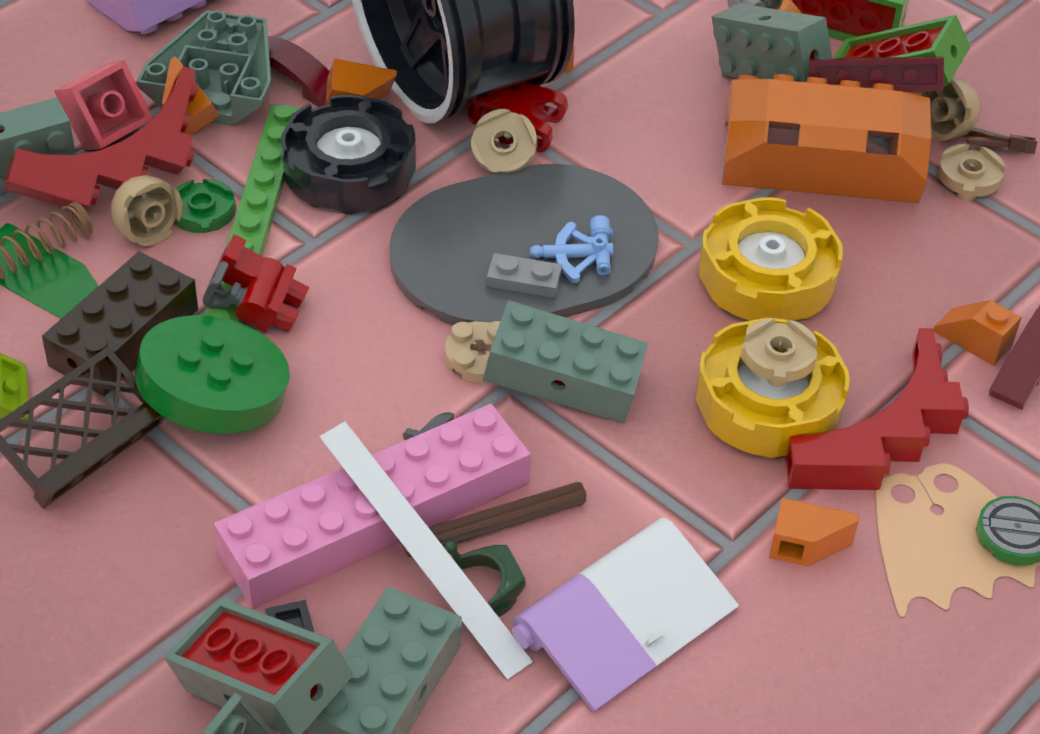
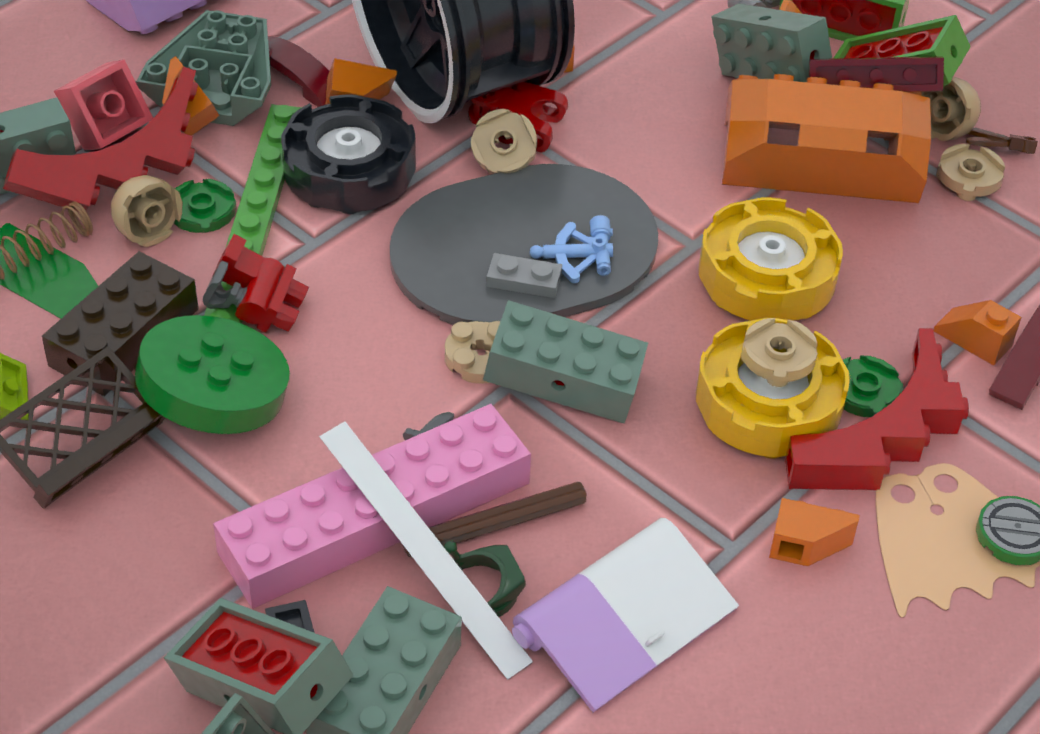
none -> green tile [843,355,903,417]

